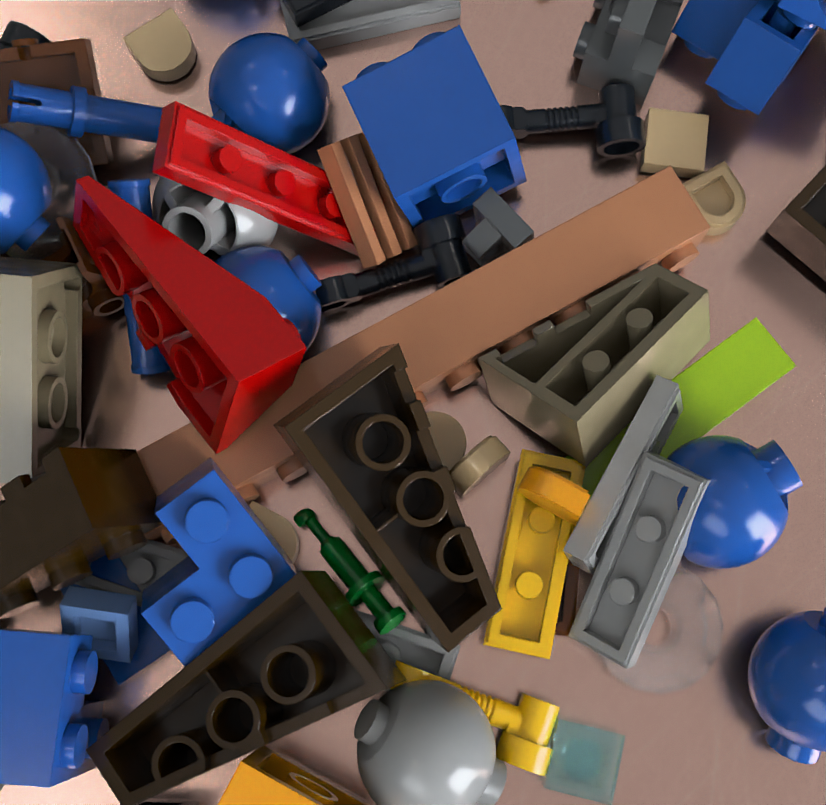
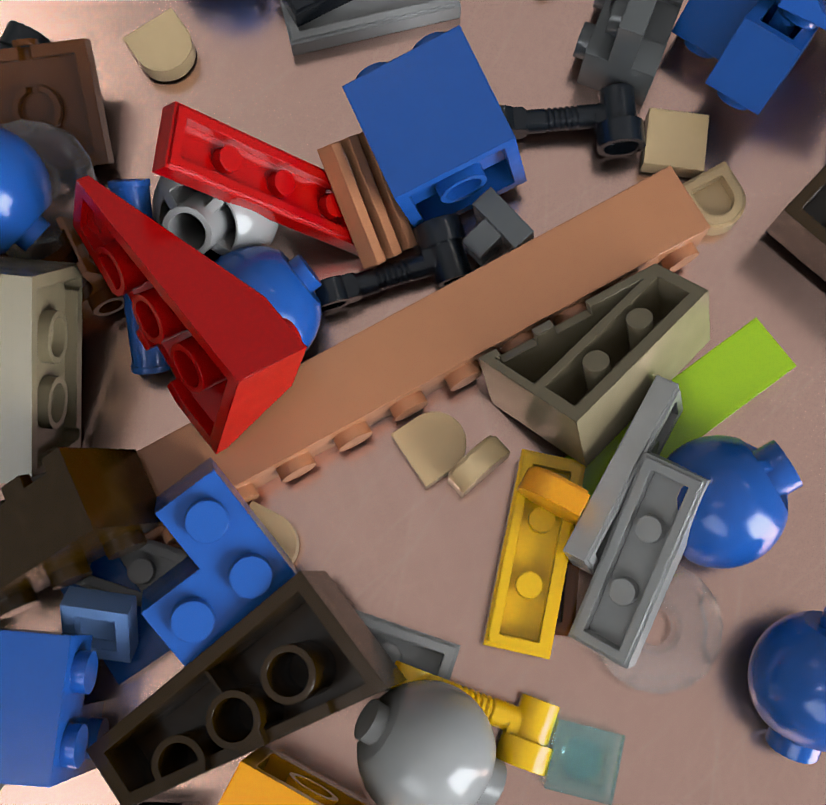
blue pin [7,80,163,143] -> none
blue brick [208,33,330,155] -> none
dark brown wedge [274,343,502,653] -> none
green piece [293,508,406,635] -> none

